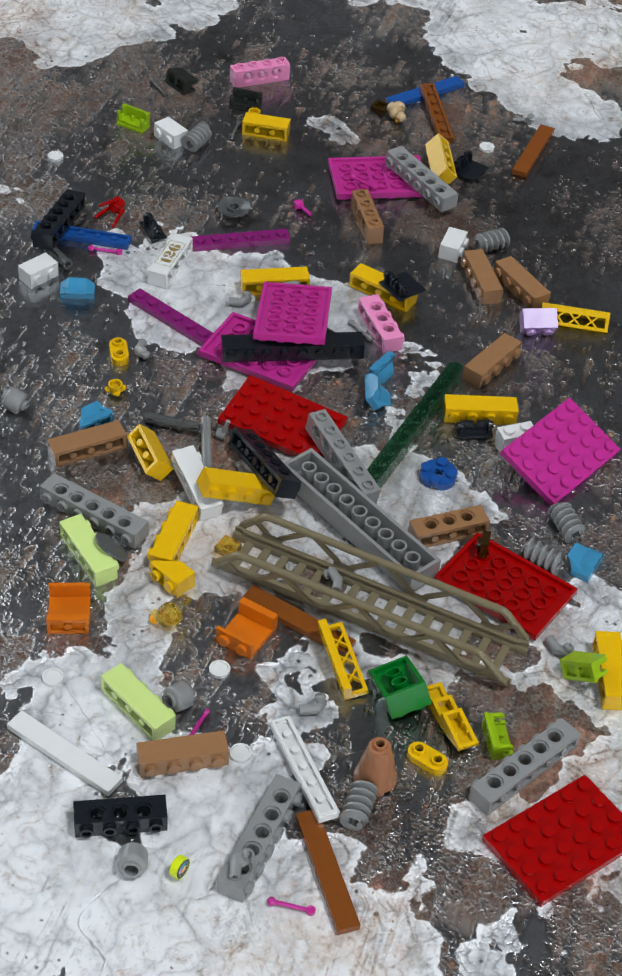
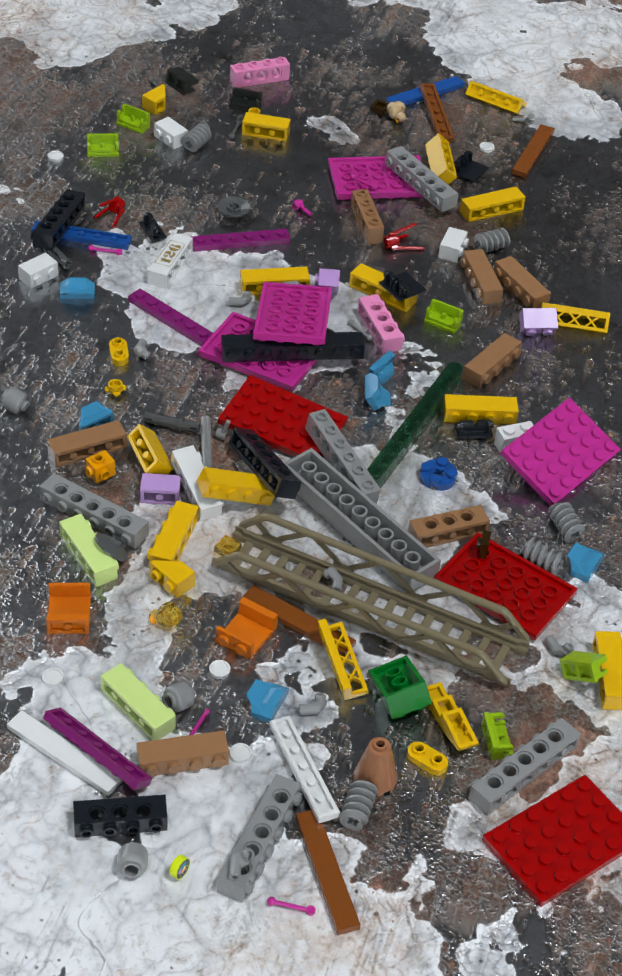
none -> magenta plate [43,707,152,790]
none -> light orange brick [84,450,116,483]
none -> lime hinge [87,133,119,157]
none -> lavender brick [140,473,181,505]
none -> yellow slope [142,84,166,115]
none -> dark azure slope [246,679,289,723]
none -> lavender brick [315,268,340,294]
none -> red plant [383,223,425,251]
none -> lime hinge [424,299,464,334]
none -> yellow brick [459,186,526,222]
none -> yellow fence [465,81,527,115]

